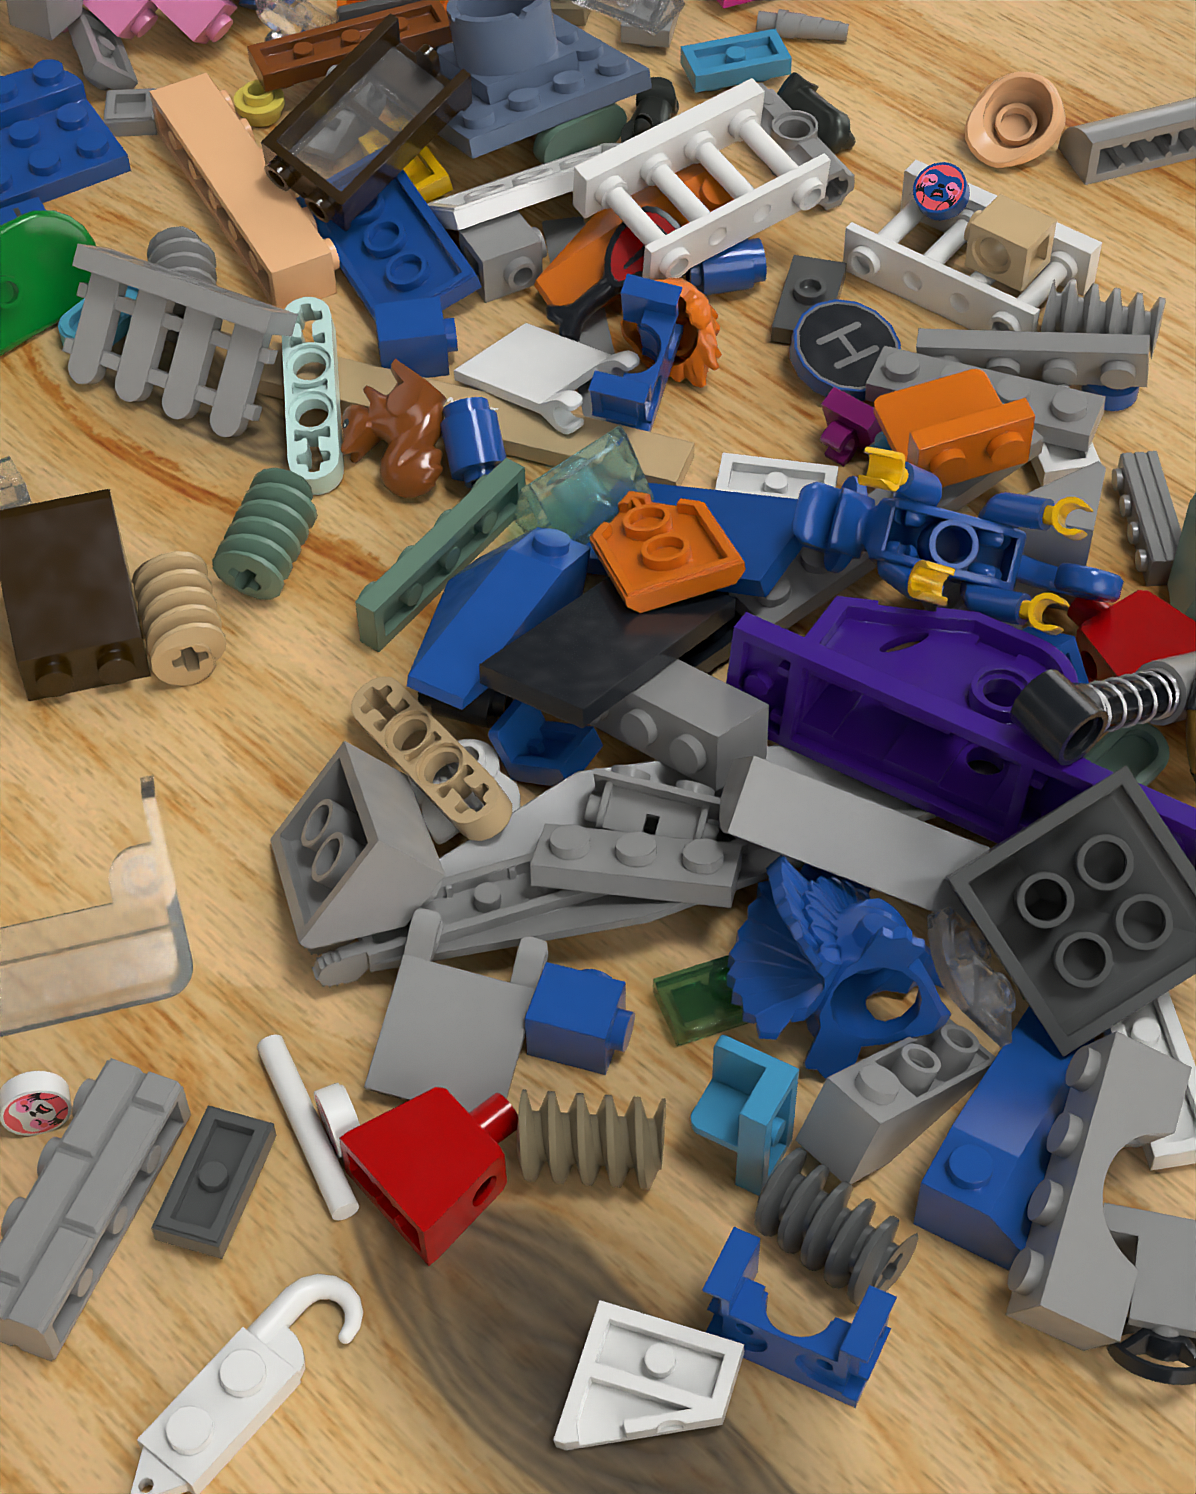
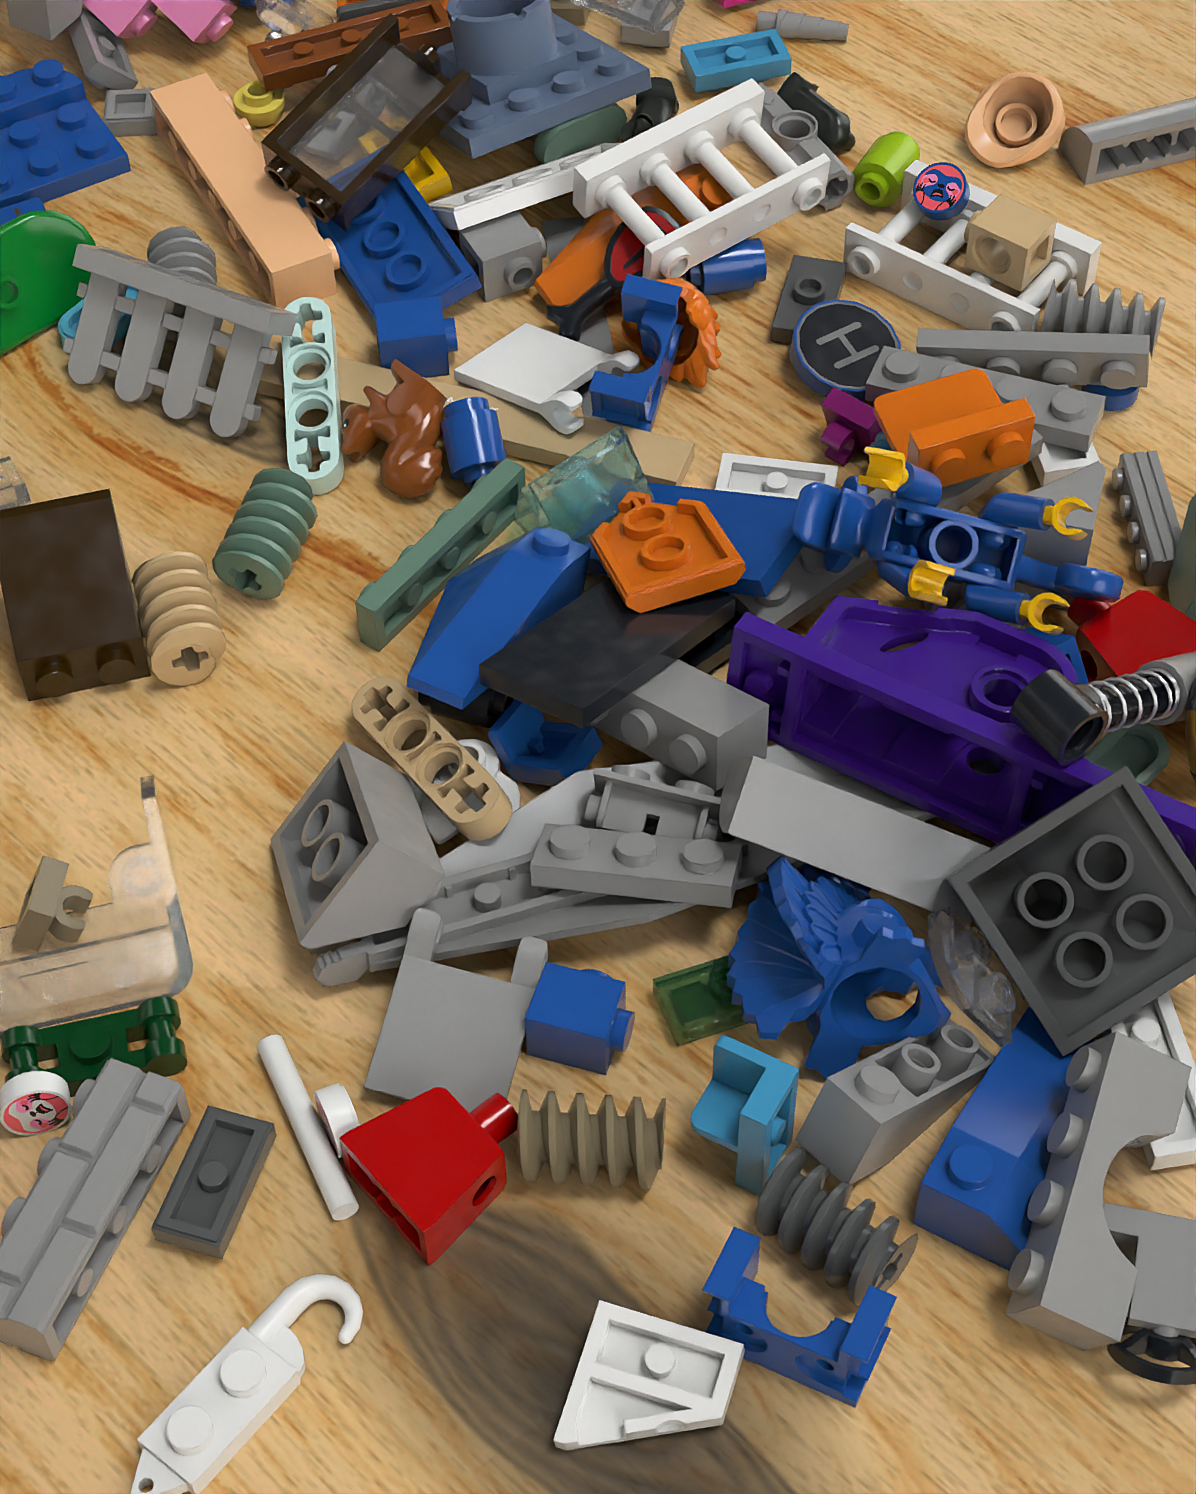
none -> dark green plate [0,996,187,1097]
none -> dark tan tile [11,855,93,952]
none -> lime brick [852,131,920,207]

